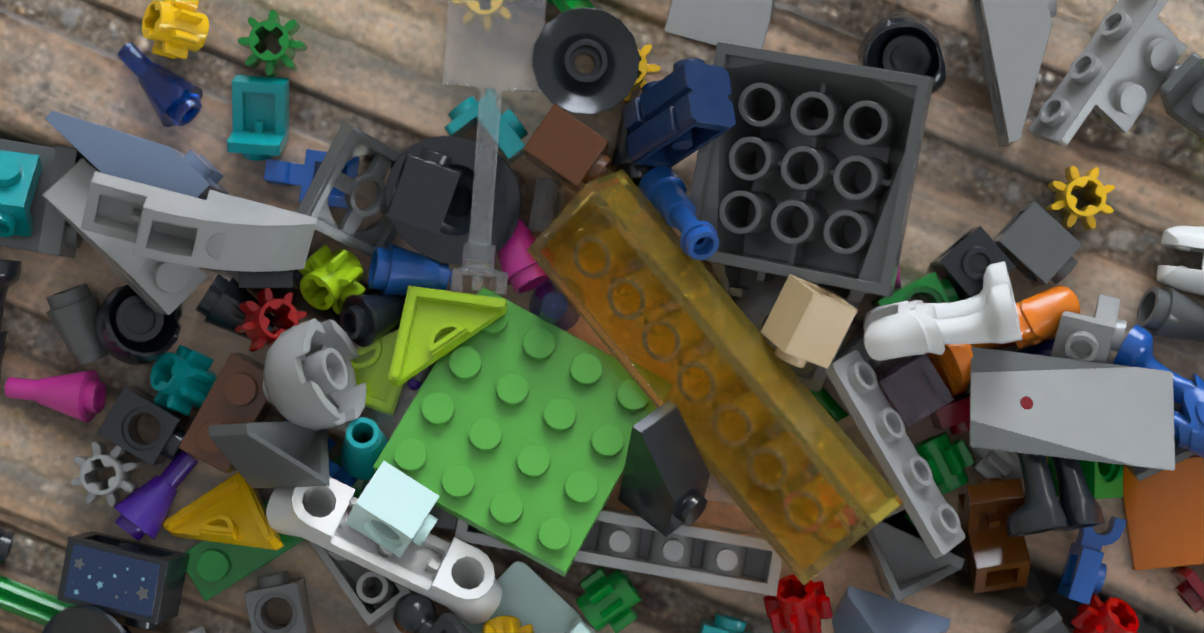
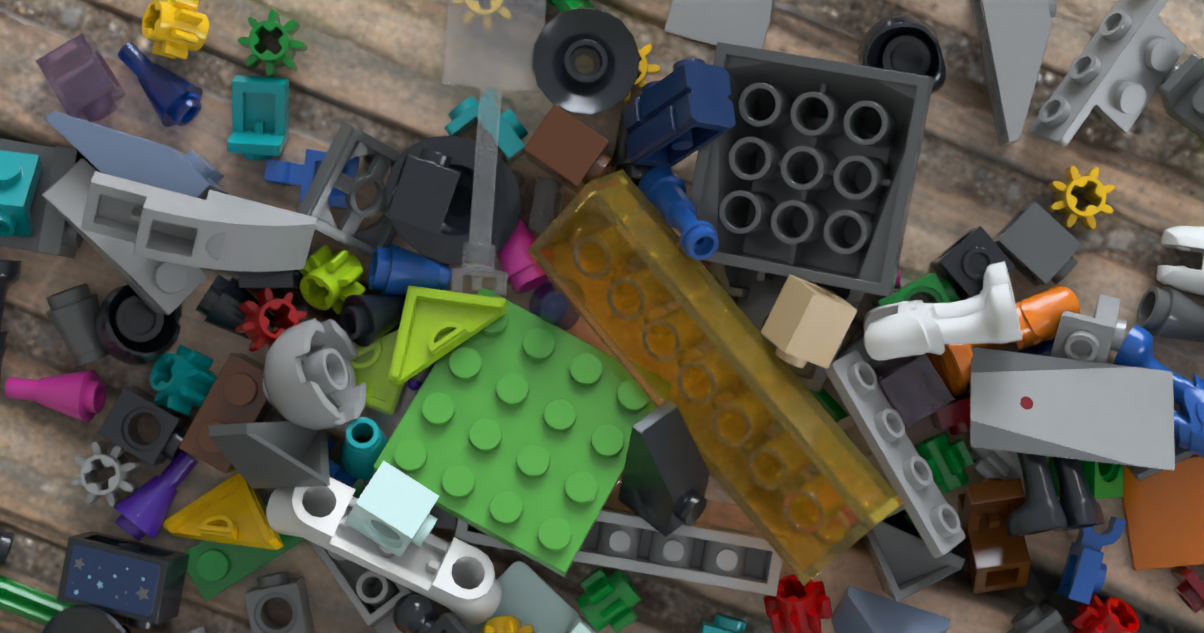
none -> clear purple brick [36,33,126,123]

